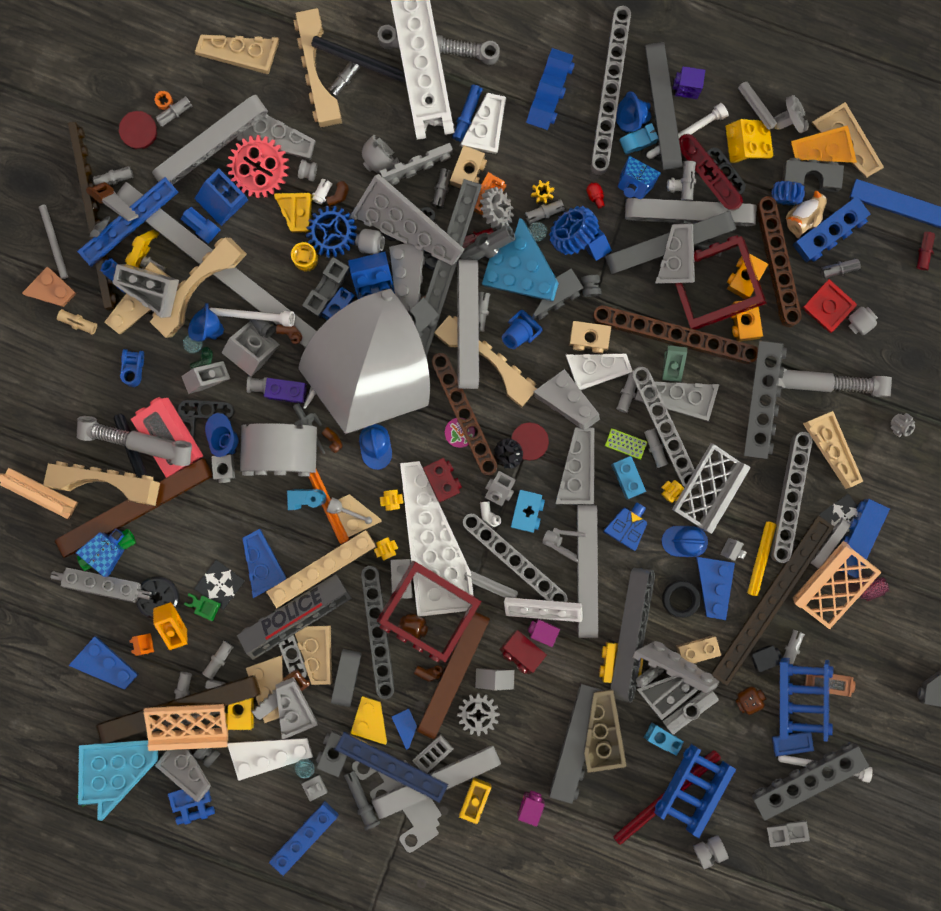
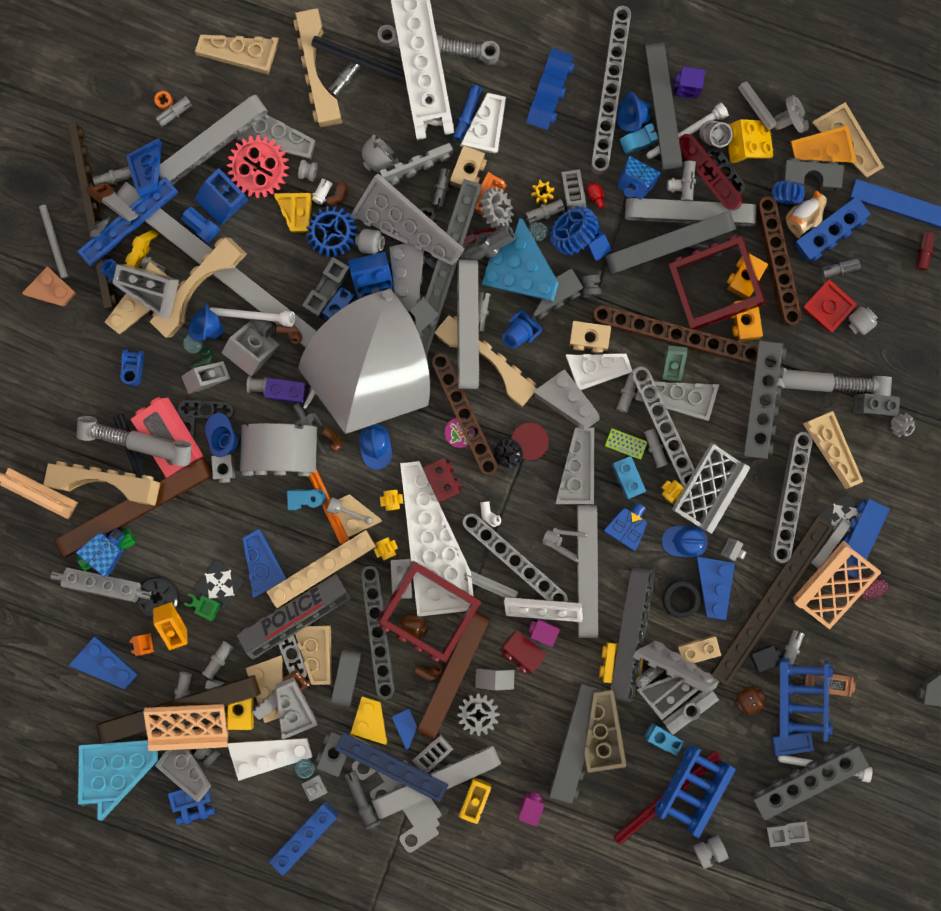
tan pin [57,309,97,335] -> none
dark red tile [119,111,157,149] -> none
yellow wheel [291,242,318,271] -> none
light grey brick [485,471,516,506] -> none
dark azure brick [511,490,545,533] -> none
light grey wing [656,223,695,283] -> none
yellow axle [747,521,776,596] -> none
none -> blue wing [126,138,162,197]
none -> light grey slope [561,169,586,211]
none -> light grey wheel [699,120,733,148]
none -> dark grey bracket [853,393,900,416]

